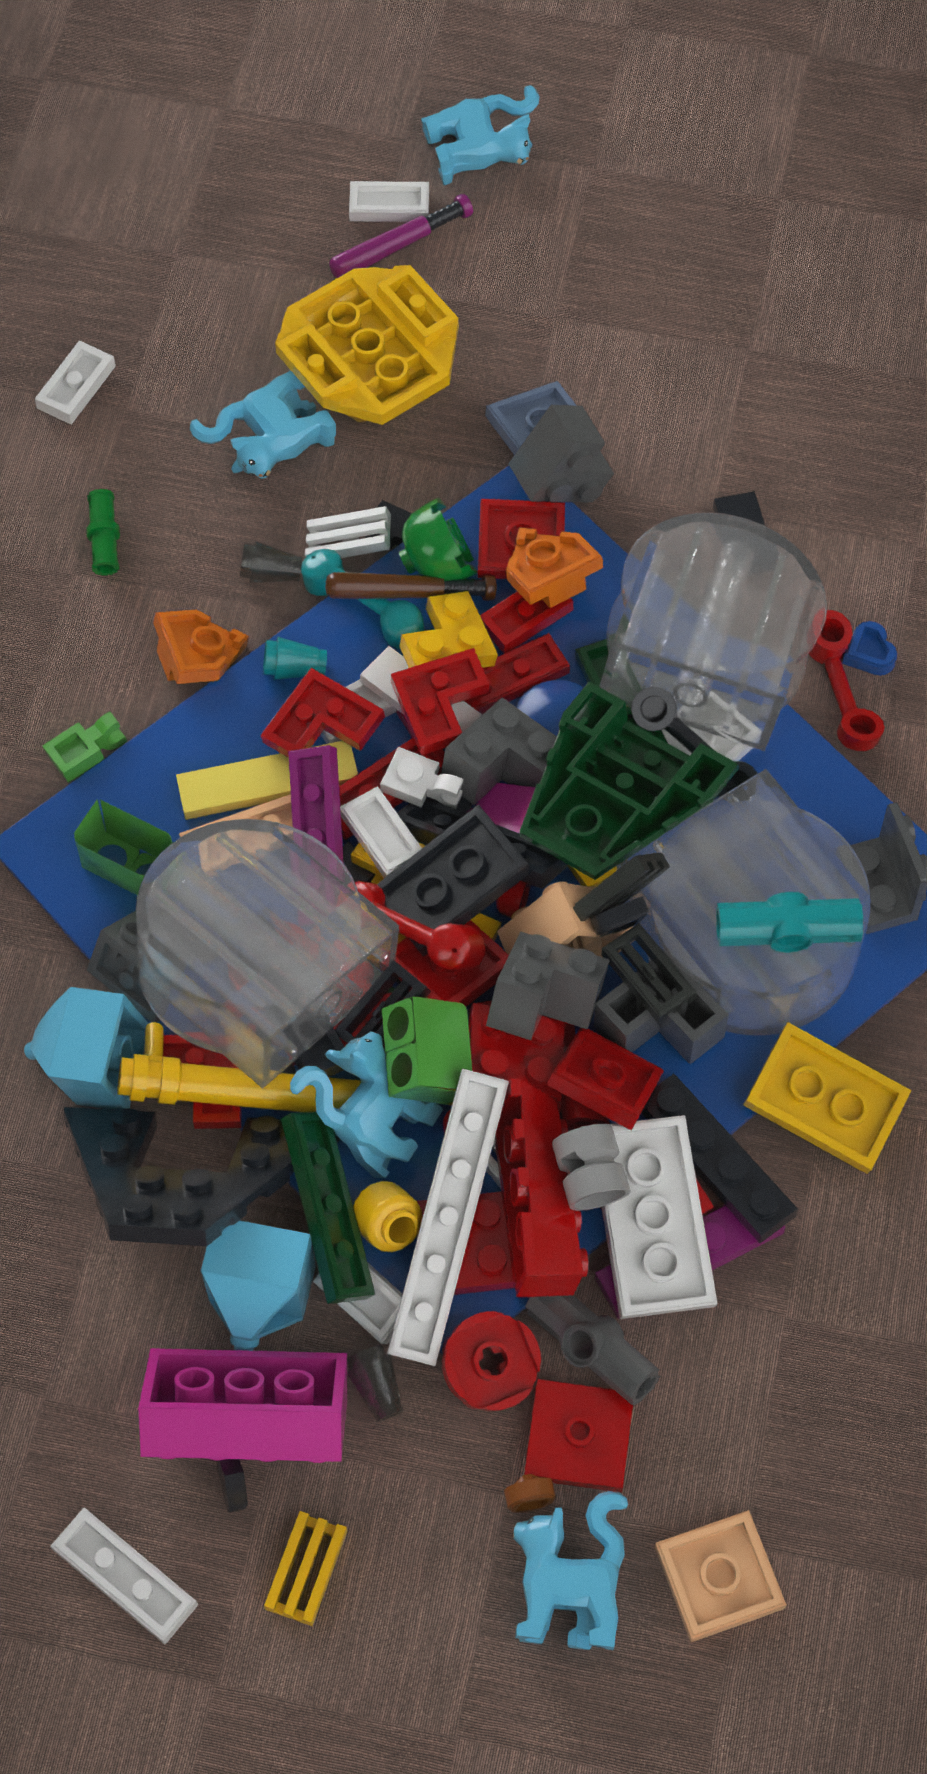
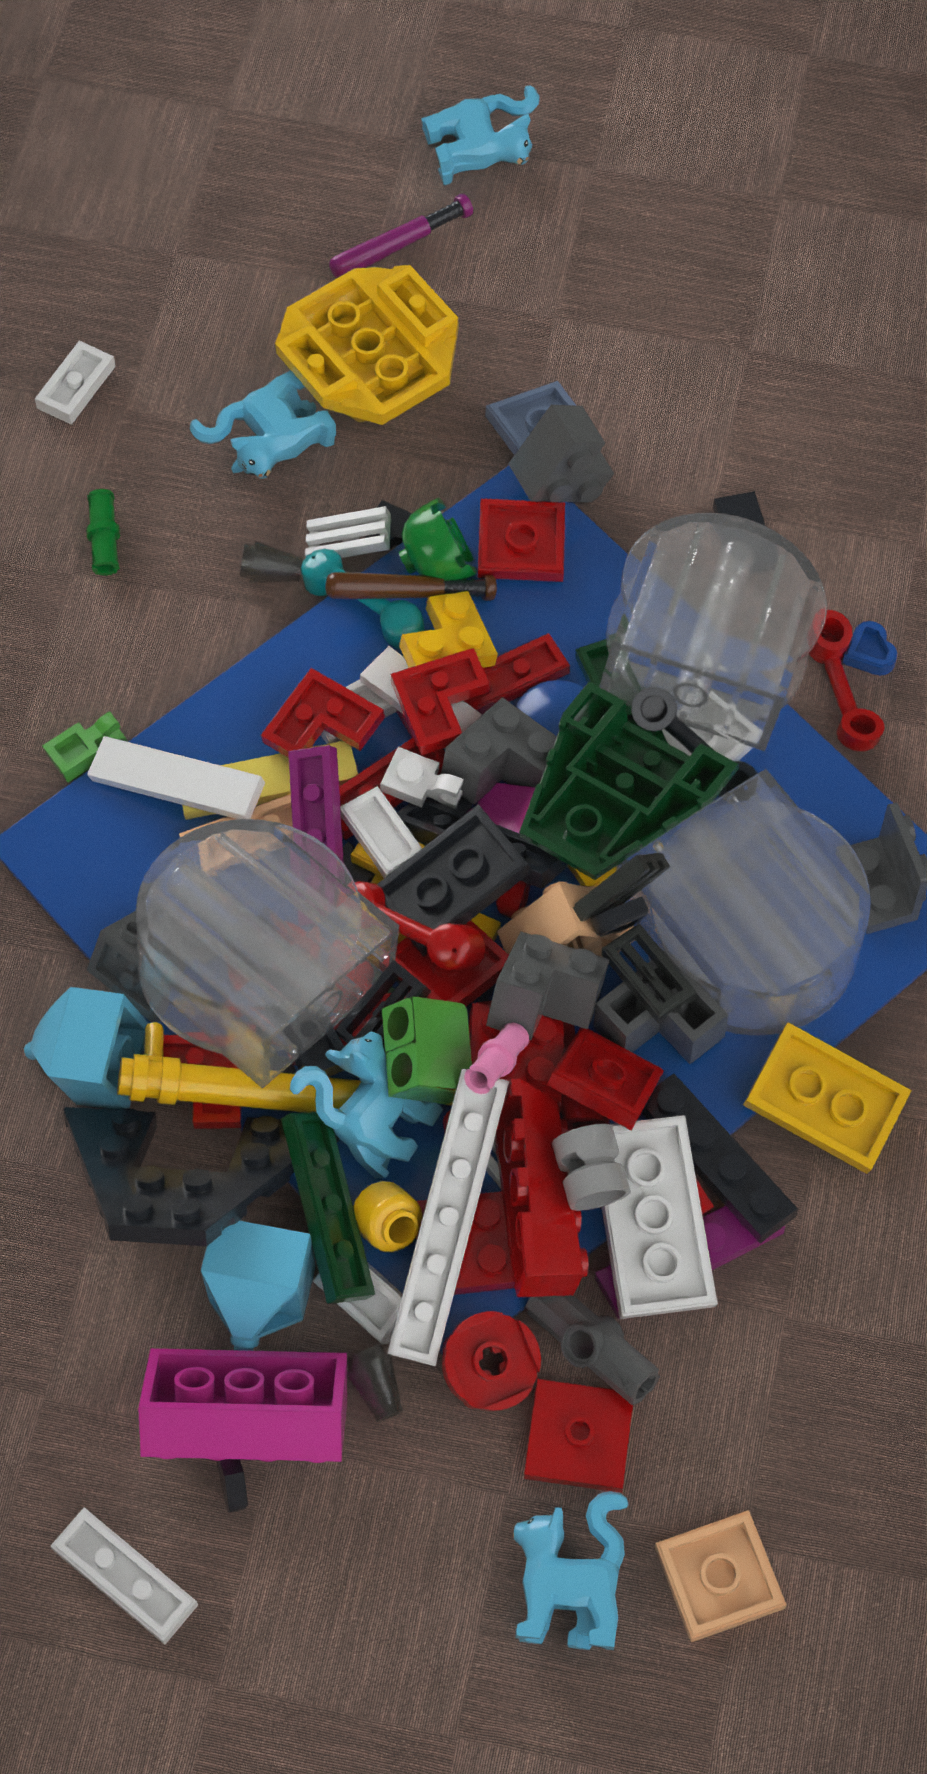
bright green piece [74,799,179,902] -> none
orange plate [153,609,249,684] -> none
teal cone [263,637,327,680] -> none
yellow tile [264,1511,347,1626] -> none
white tile [349,181,429,222] -> none
red plate [480,591,574,654] -> none
dark orange tile [503,1474,556,1513] -> none
orange plate [506,528,603,608] -> none
teal piece [716,892,863,953] -> none
none -> white tile [87,736,265,822]
none -> bright pink pin [464,1022,529,1094]

